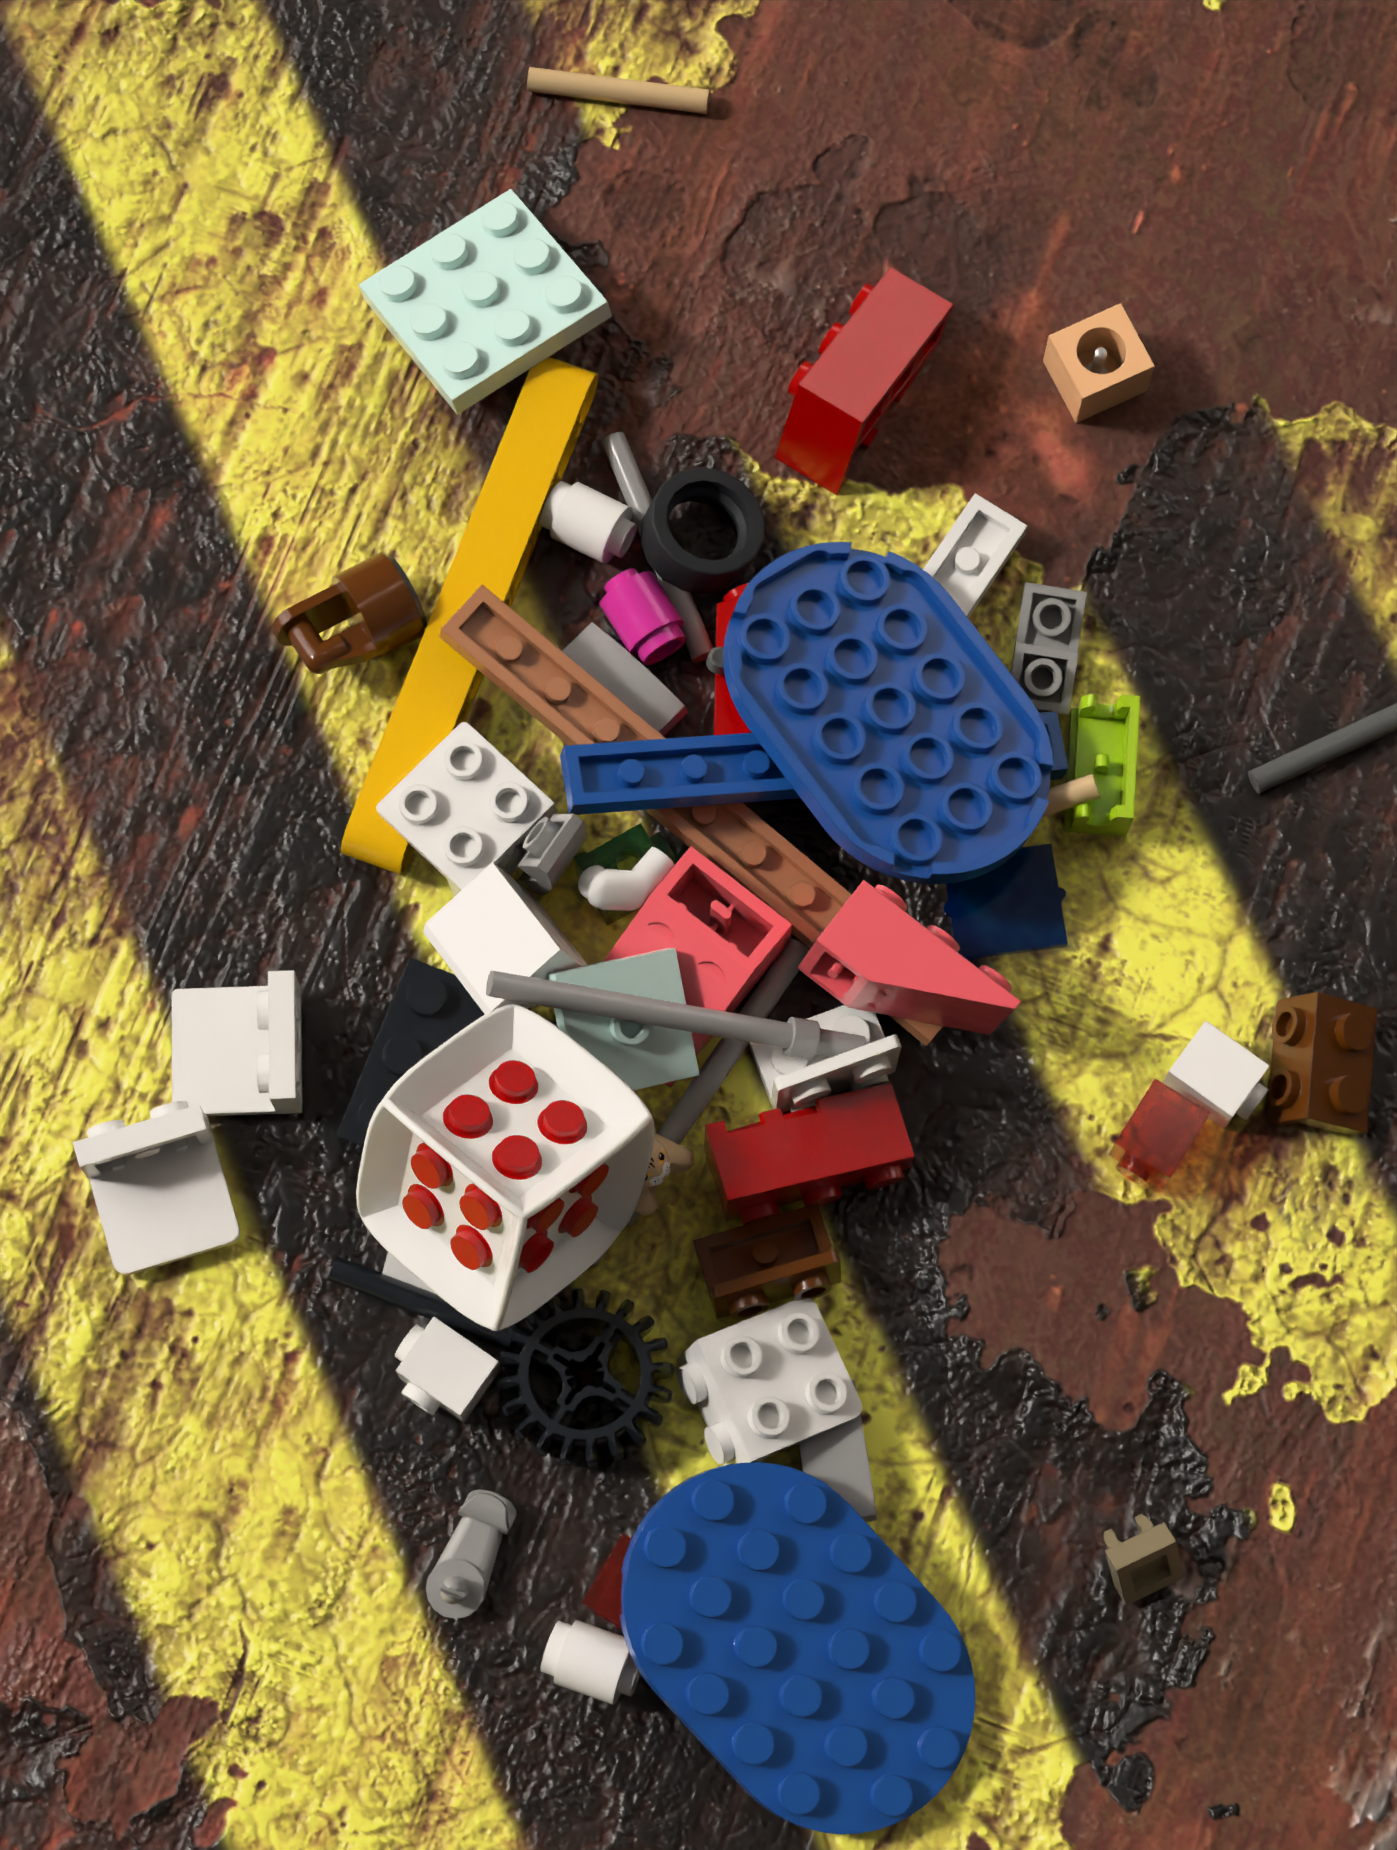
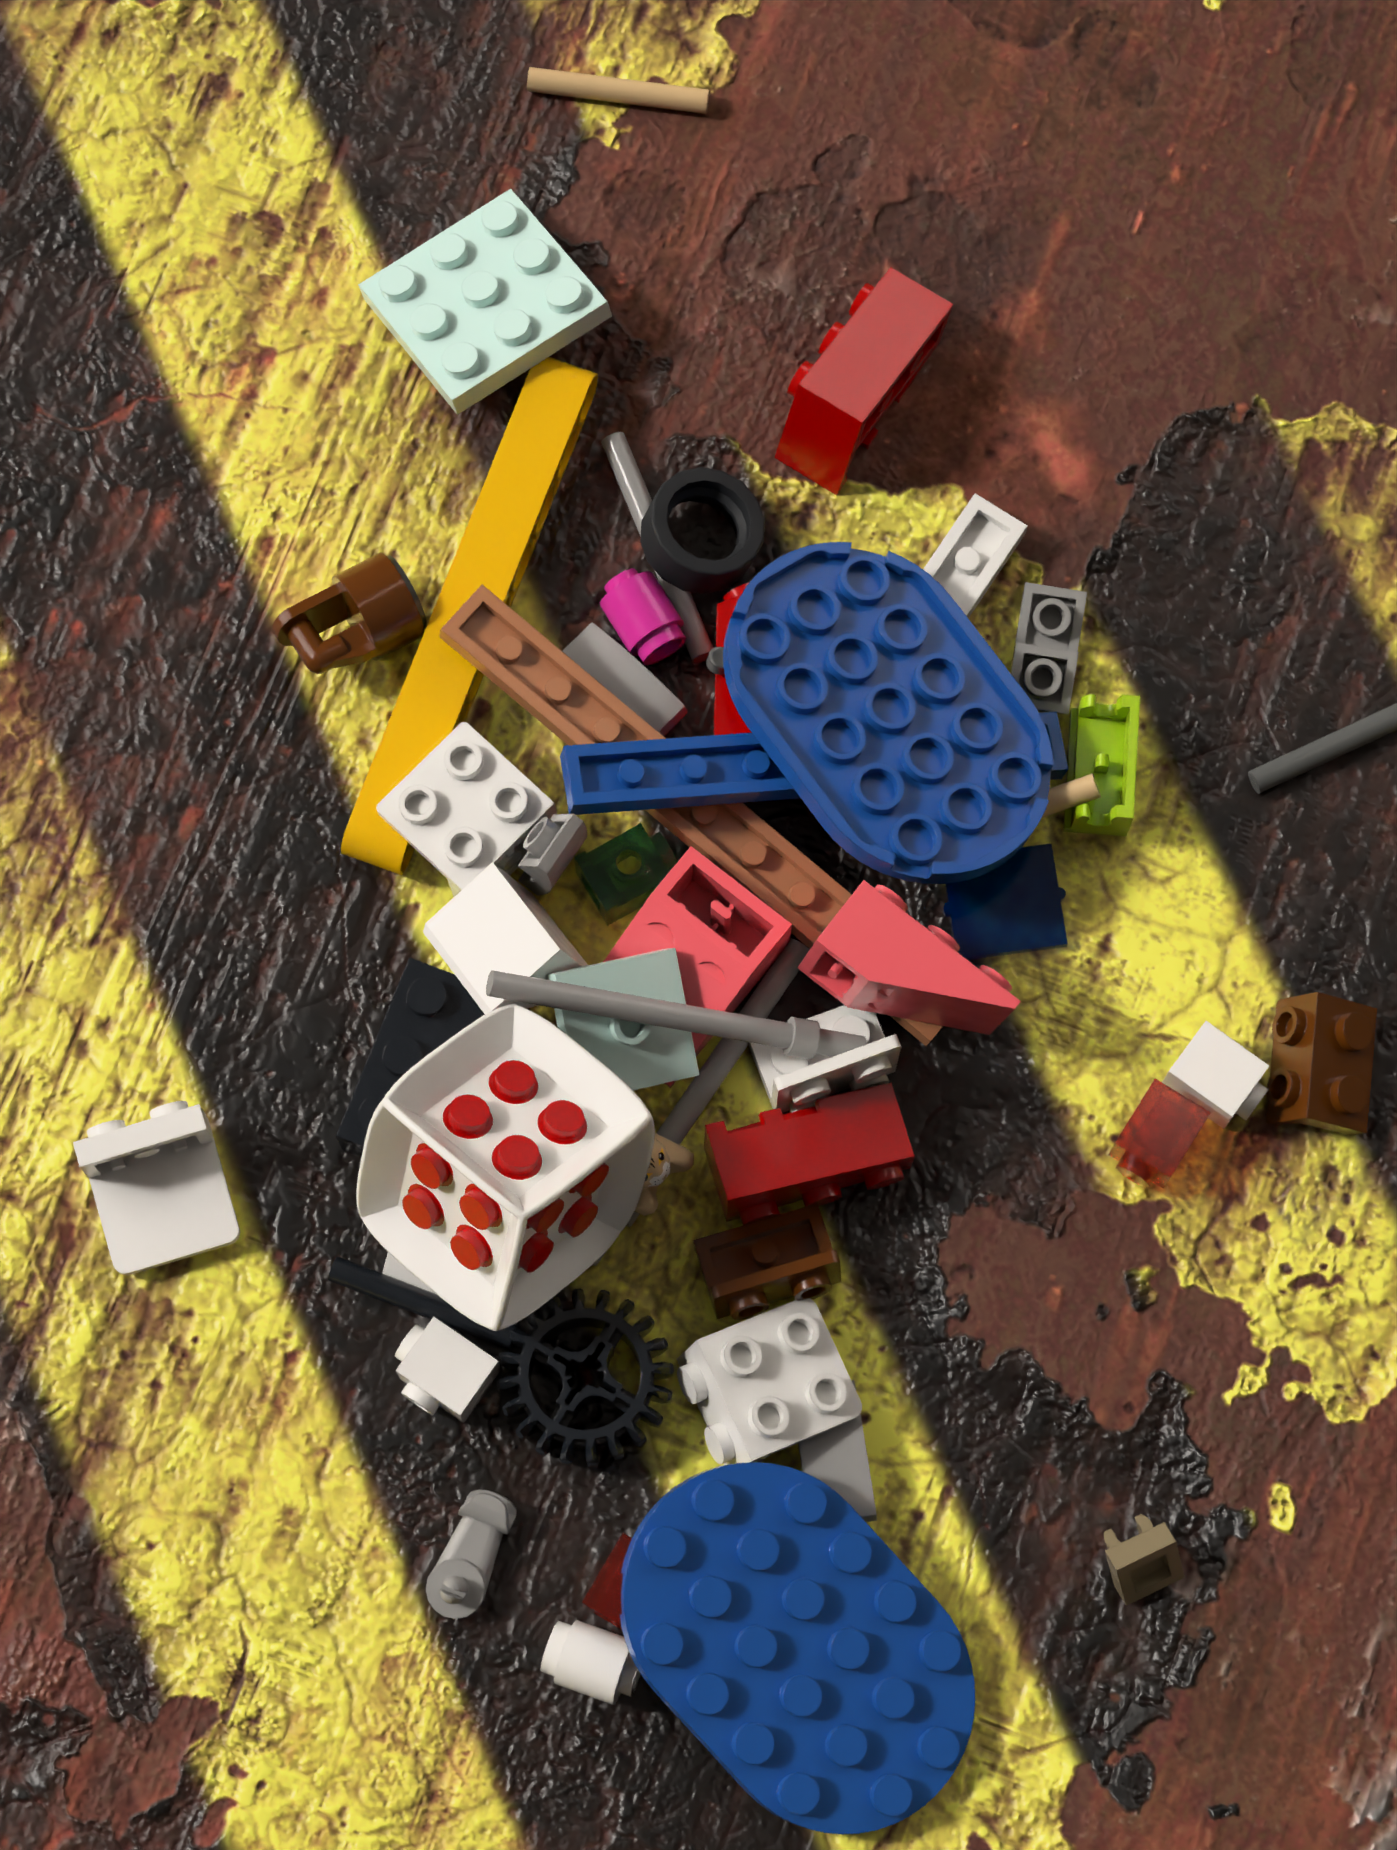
white bracket [172,970,302,1116] -> none
white brick [540,481,637,564] -> none
white arm [578,847,675,911] -> none
light nougat piece [1043,303,1155,423] -> none

